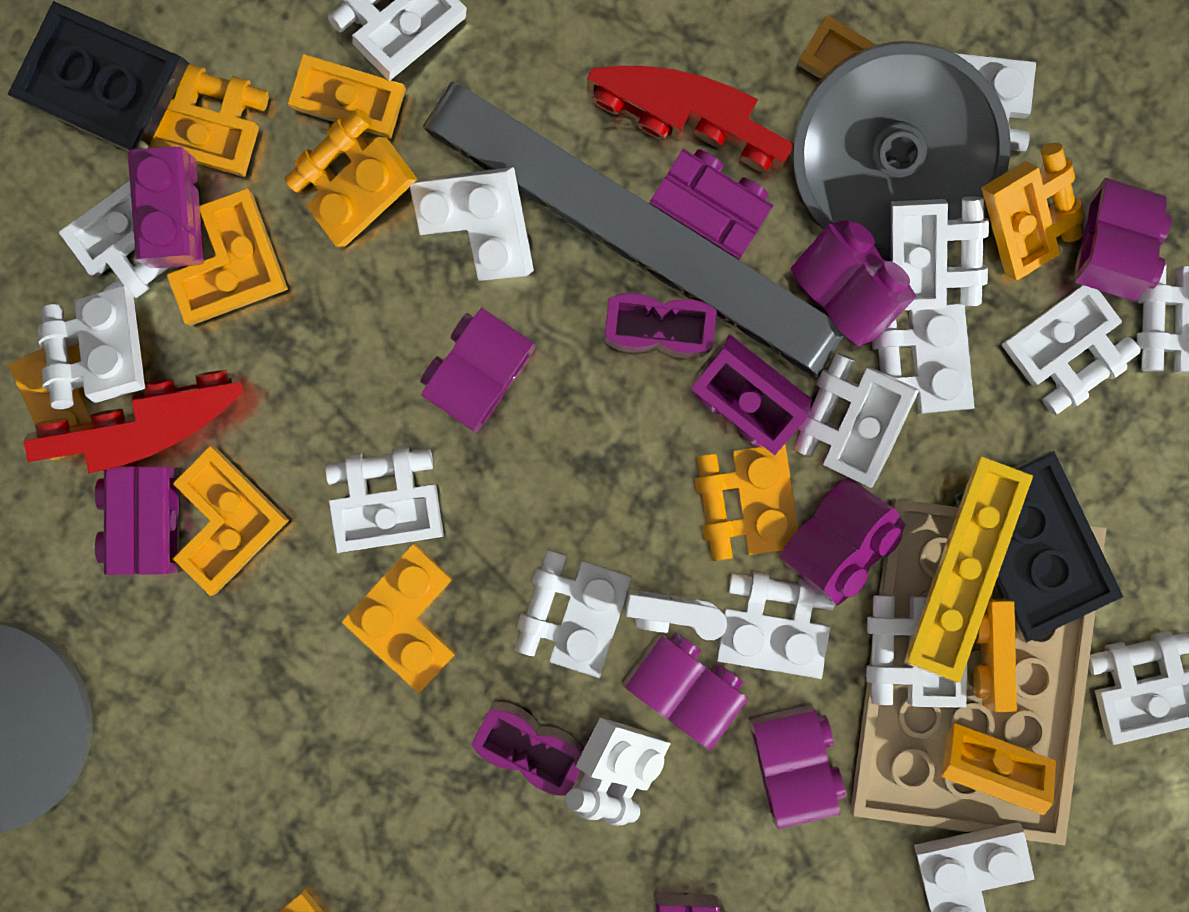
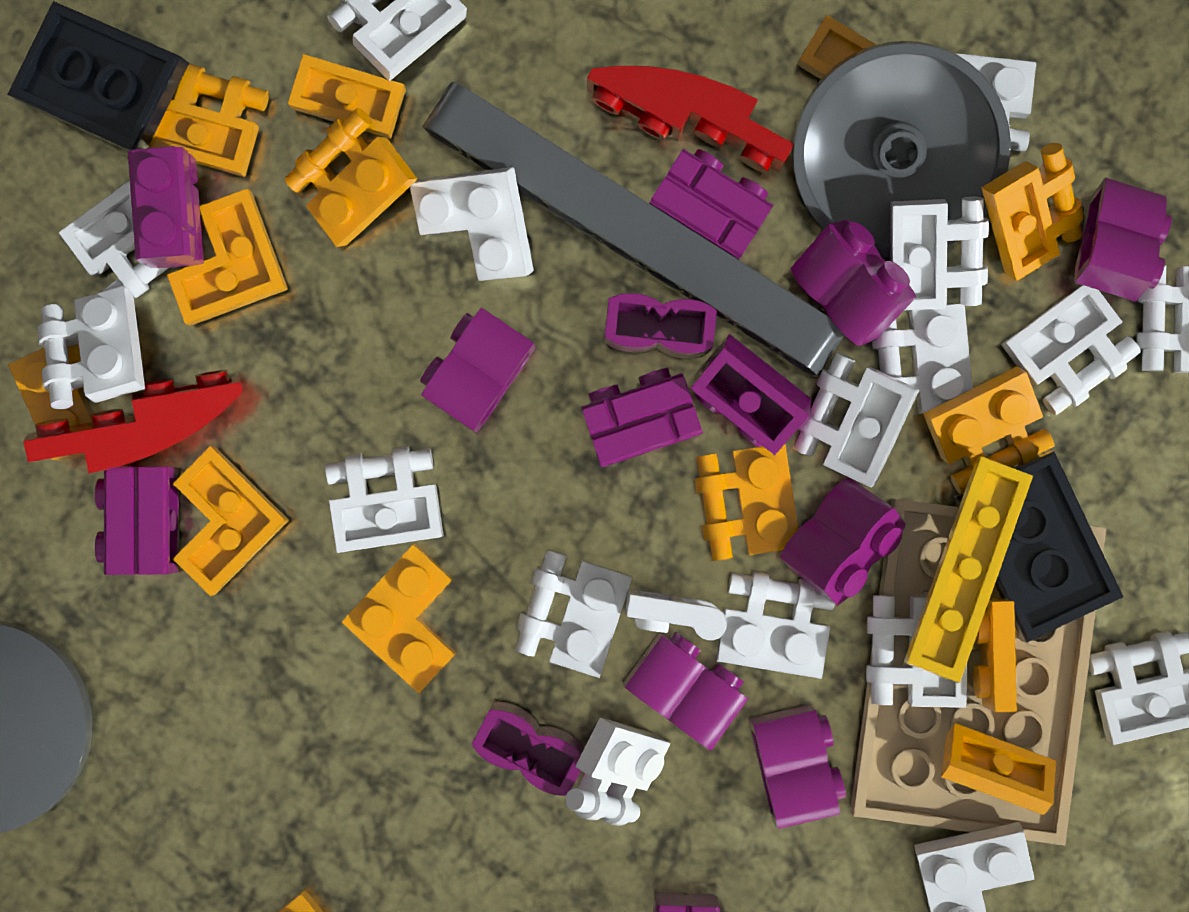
none -> magenta brick [581,367,703,468]
none -> light orange plate [923,366,1055,493]

